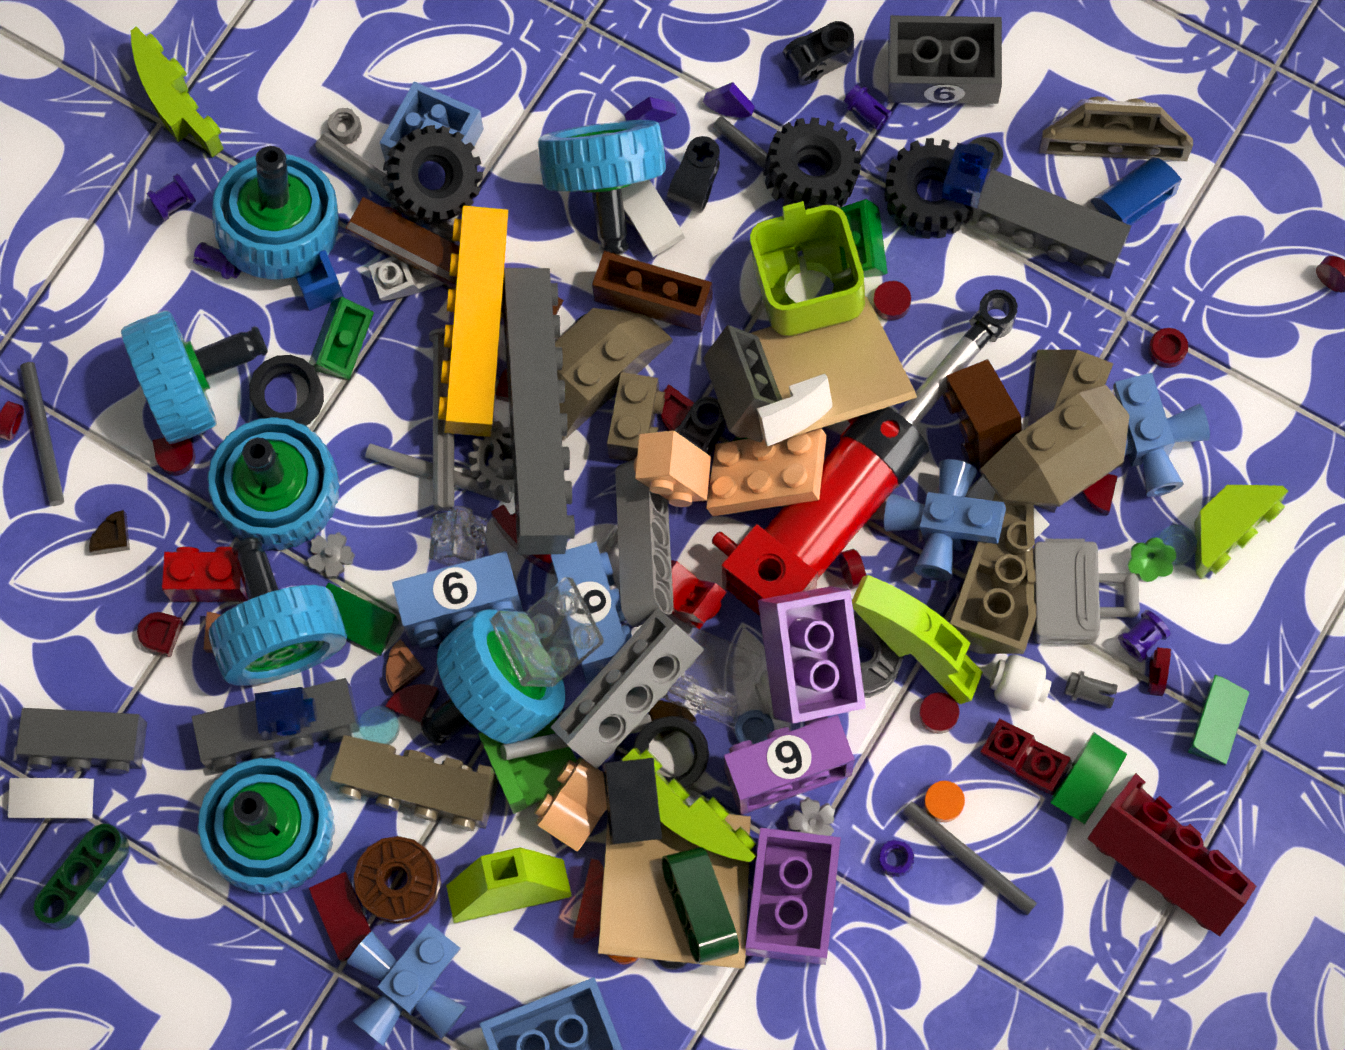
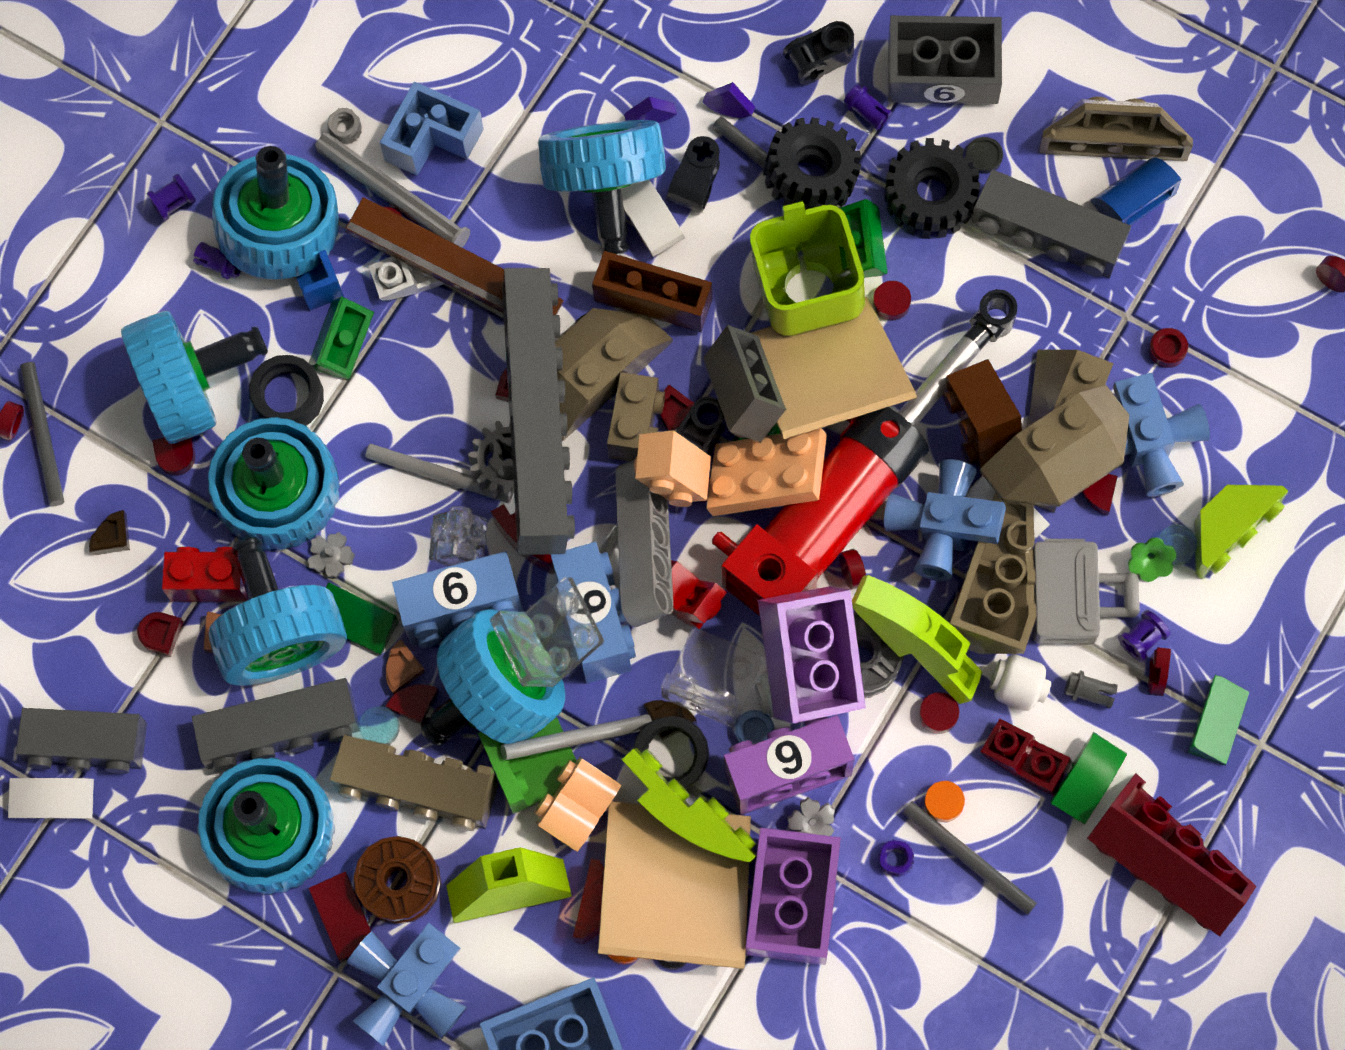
dark green beam [33,824,129,930] -> none
lime slope [130,26,224,158] -> none
clear blue brick [254,687,317,741] -> none
black tyre [382,125,483,224] -> none
light grey axle [429,328,454,511] -> none
yellow brick [438,206,508,437] -> none
light grey brick [551,608,704,769] -> none
black panel [602,758,662,844] -> none
dark green beam [662,847,739,964] -> none
white slope [757,374,833,446] -> none
clear blue brick [942,143,994,208] -> none

